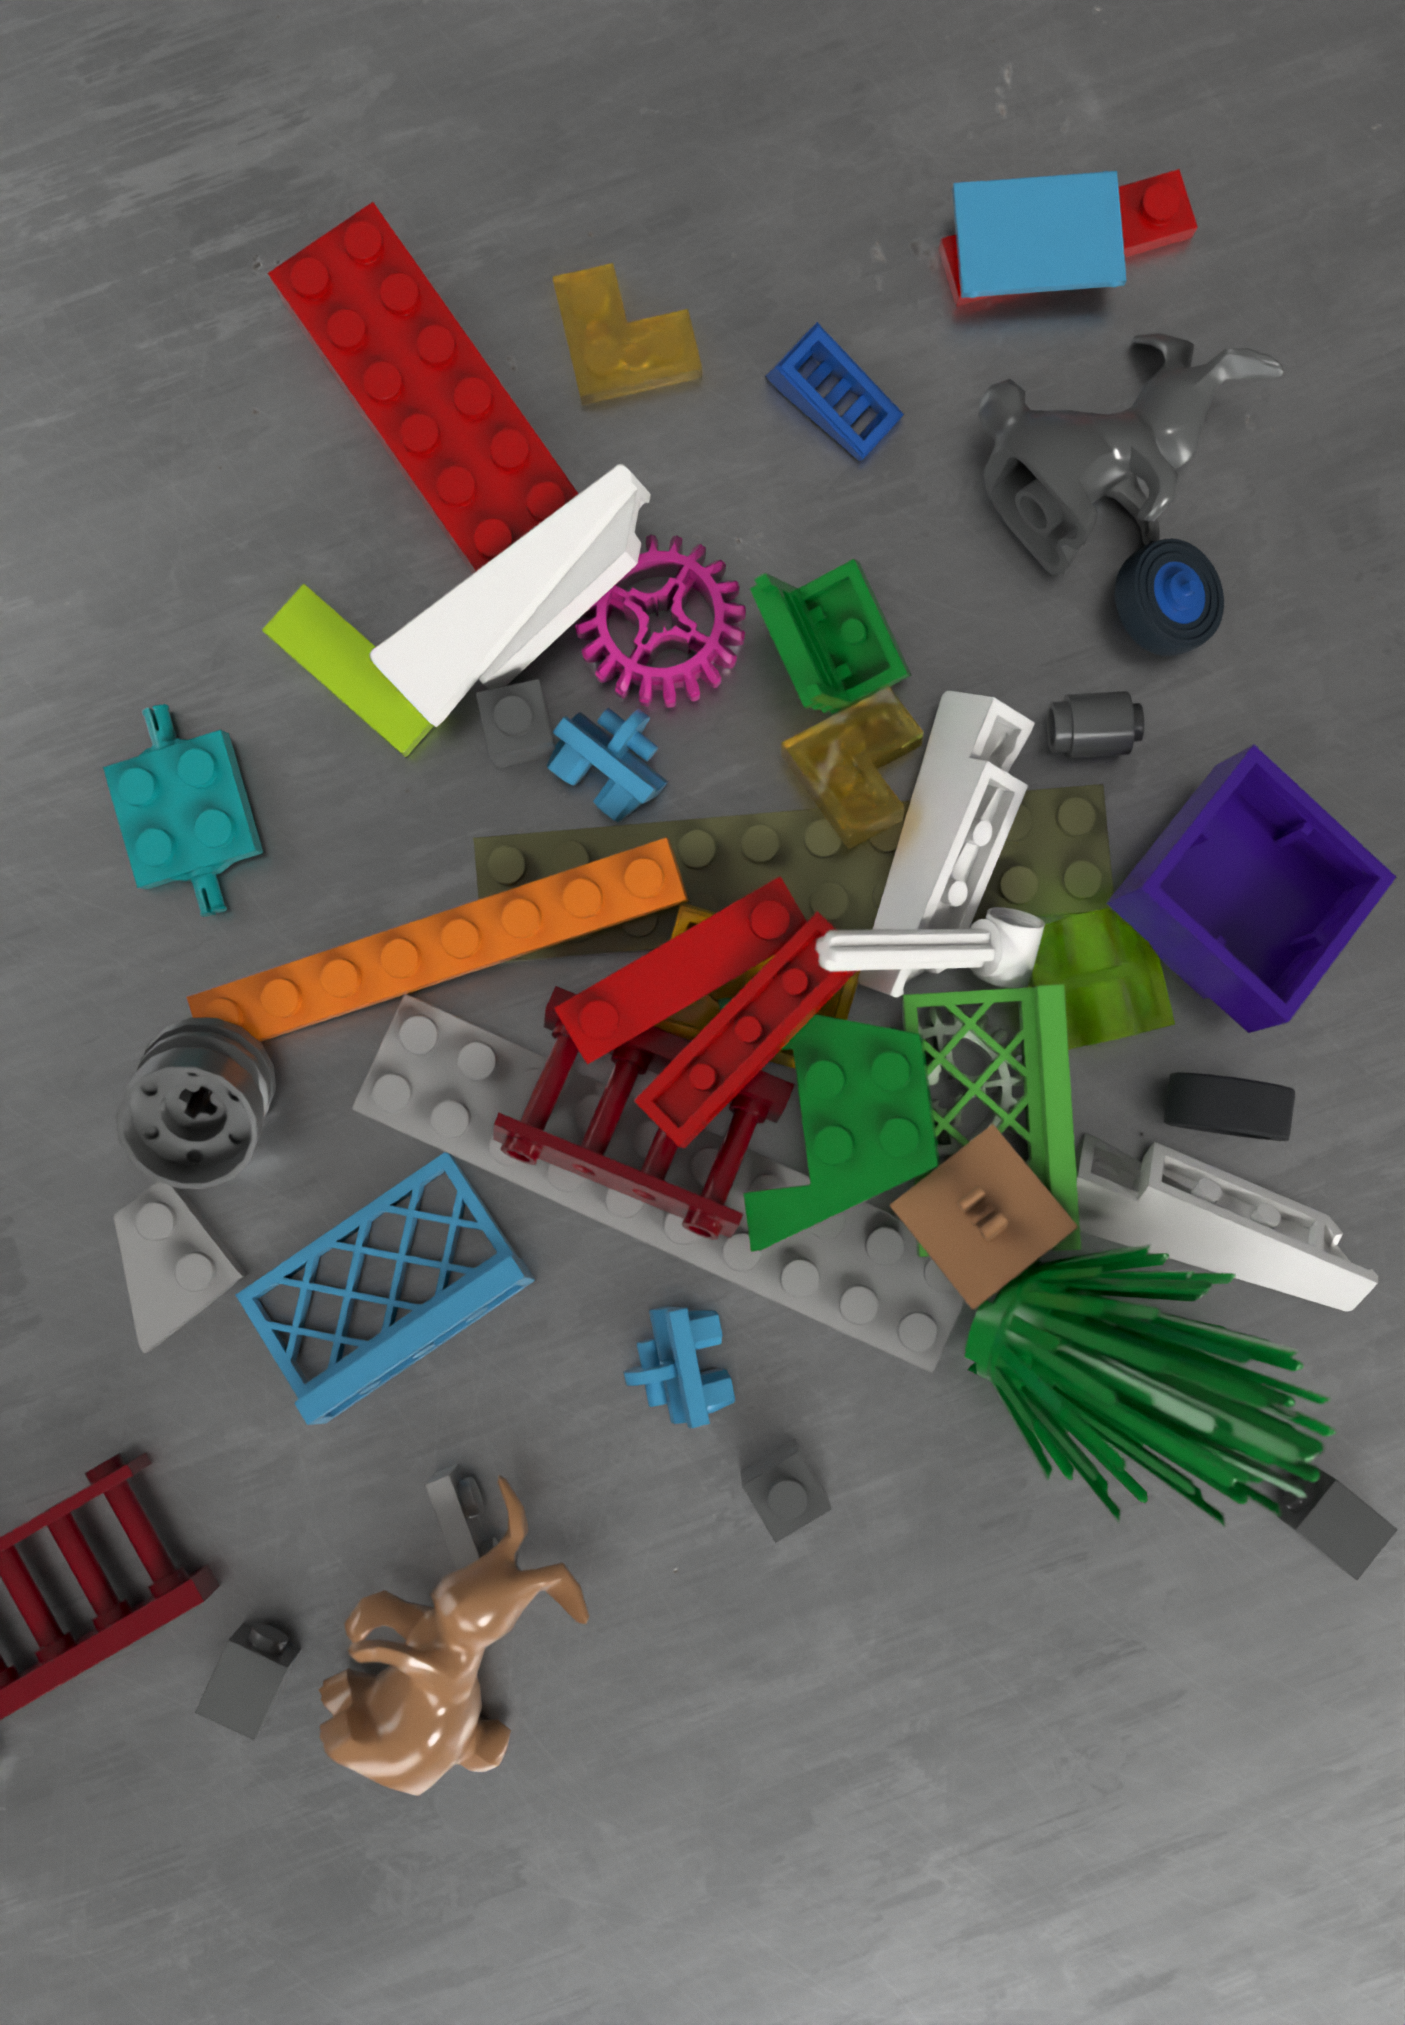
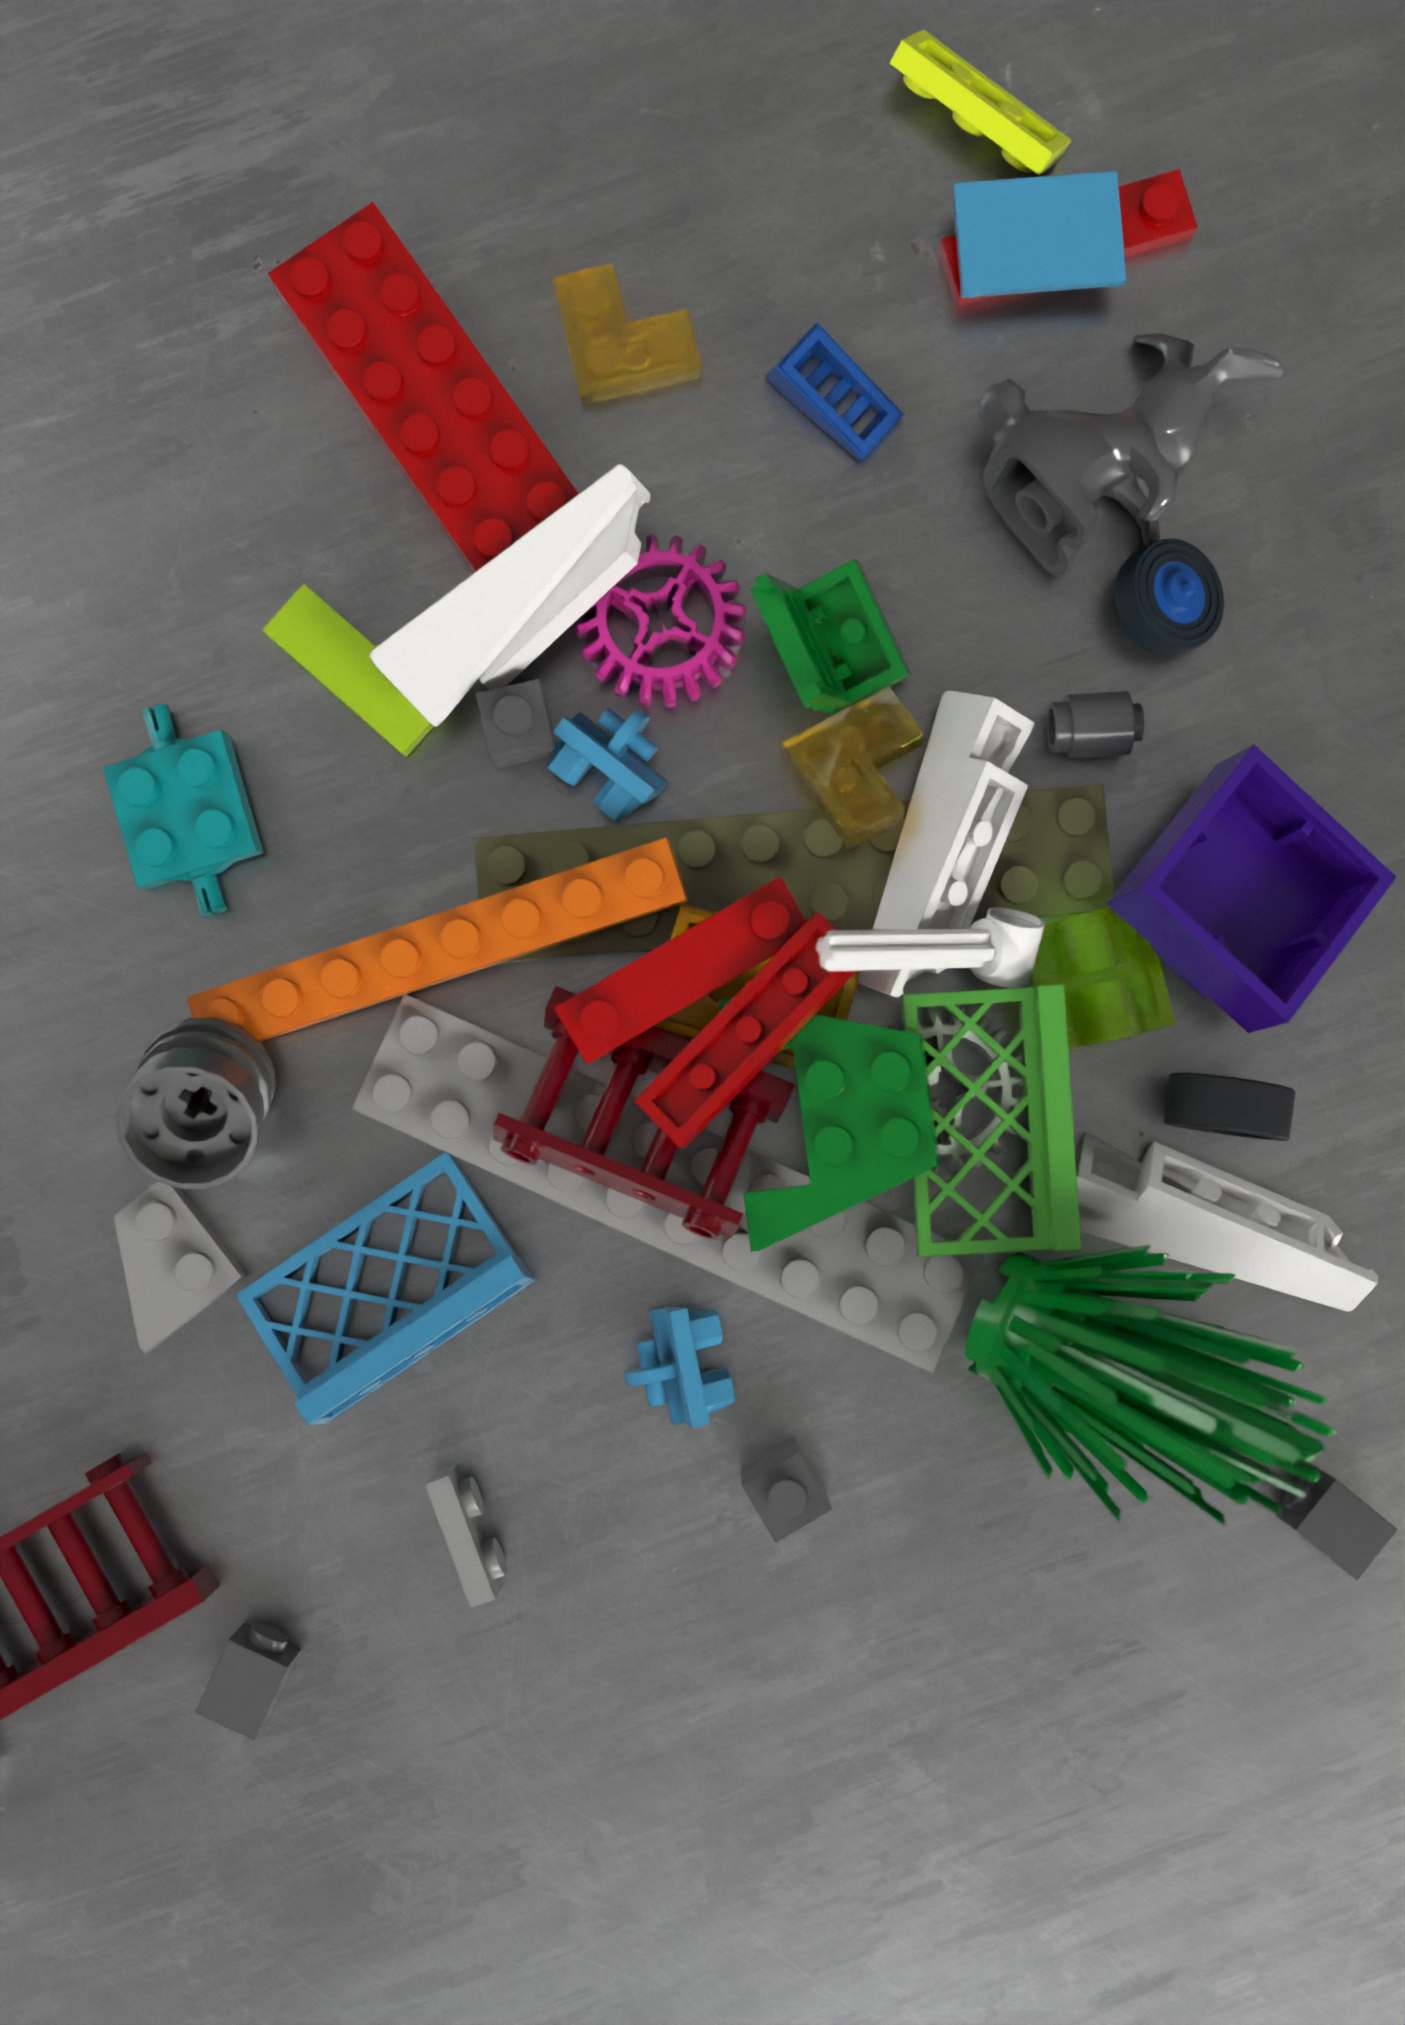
medium nougat animal [318,1475,589,1796] -> none
medium nougat piece [889,1124,1078,1311] -> none
none -> neon yellow plate [889,29,1072,175]

